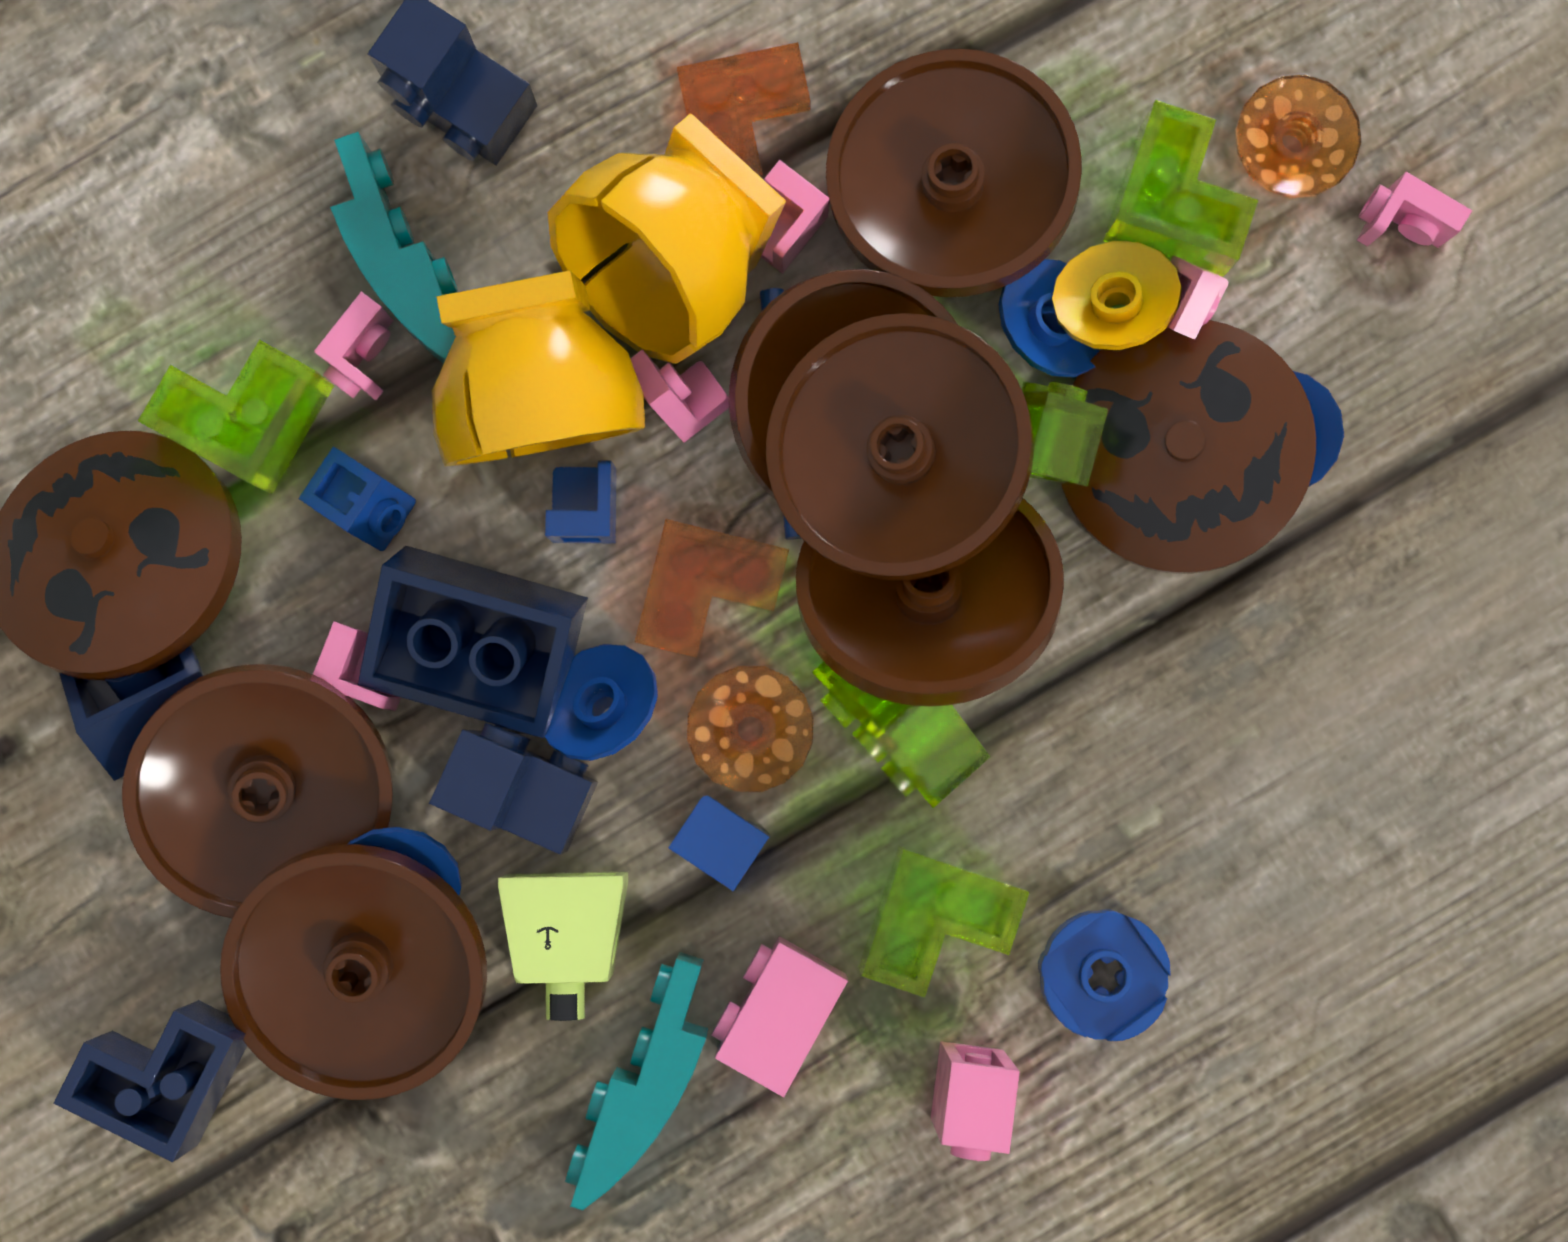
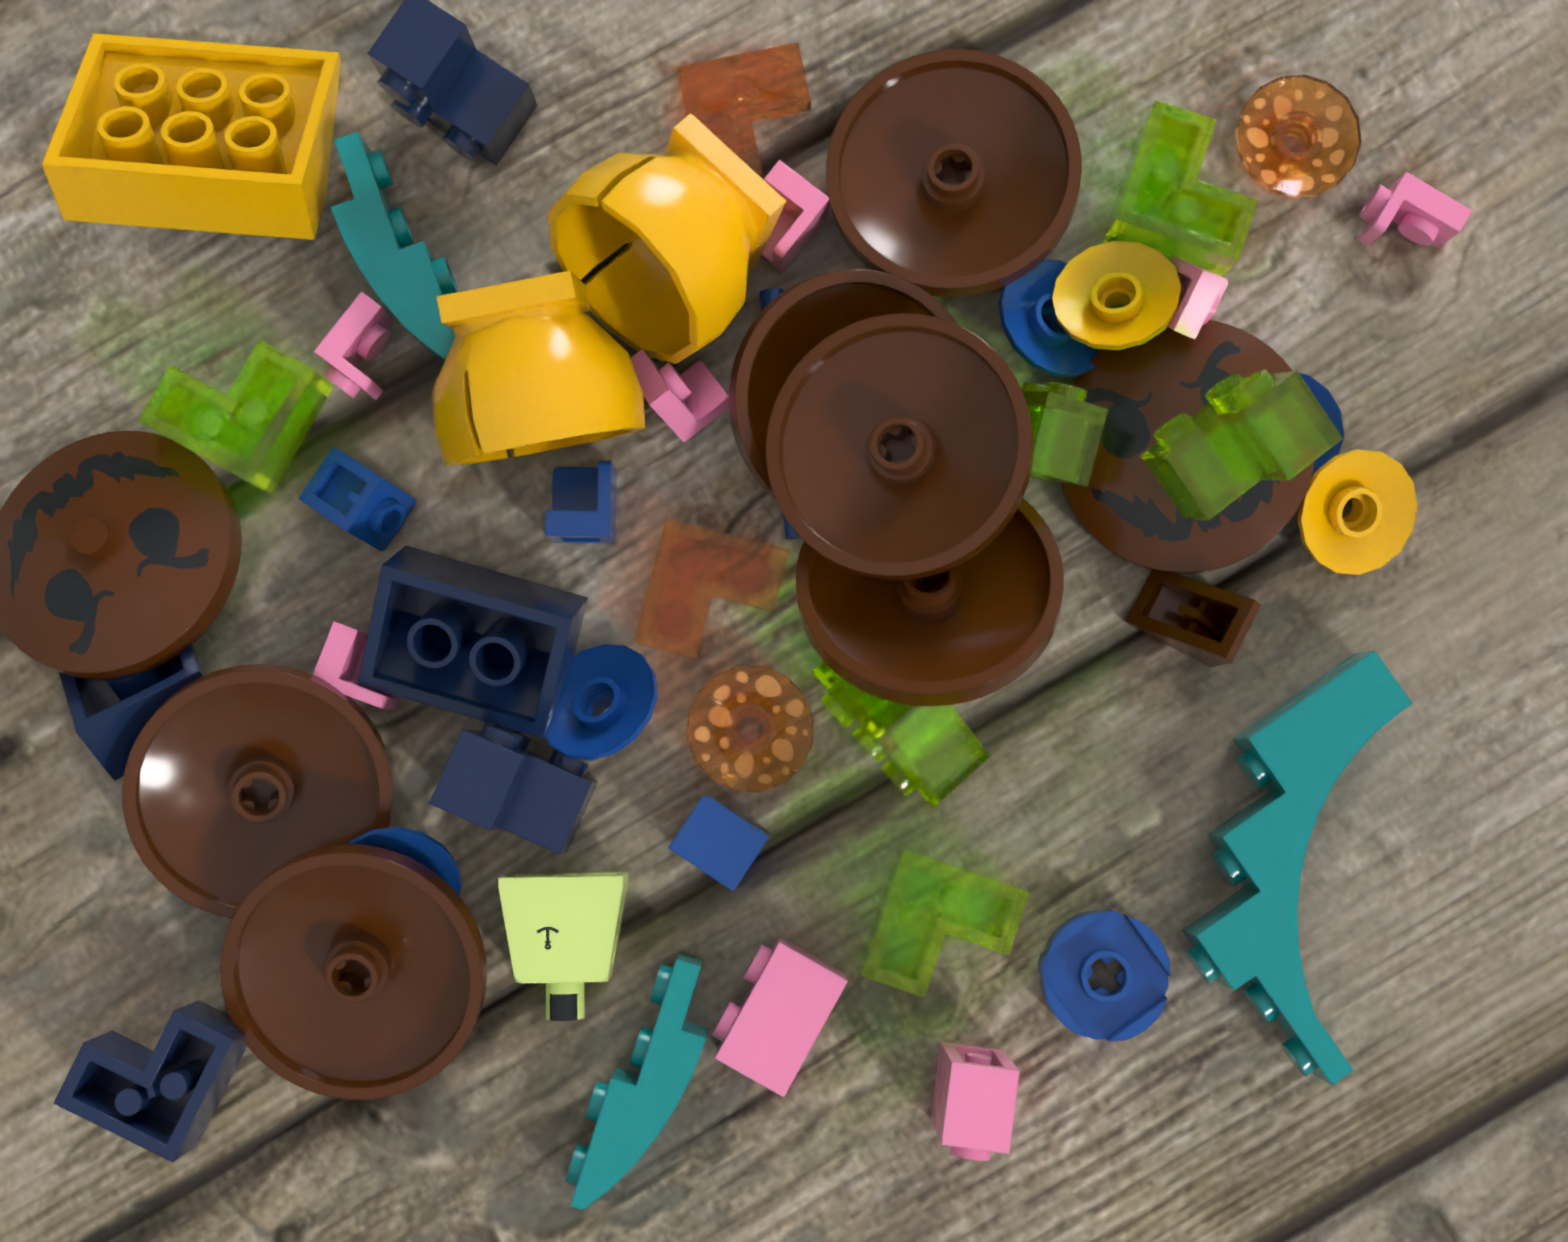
none -> yellow slope [41,33,341,240]
none -> reddish brown slope [1125,570,1261,667]
none -> clear neon green brick [1141,369,1343,520]
none -> teal arch [1182,650,1413,1086]
none -> yellow dish [1297,449,1418,575]

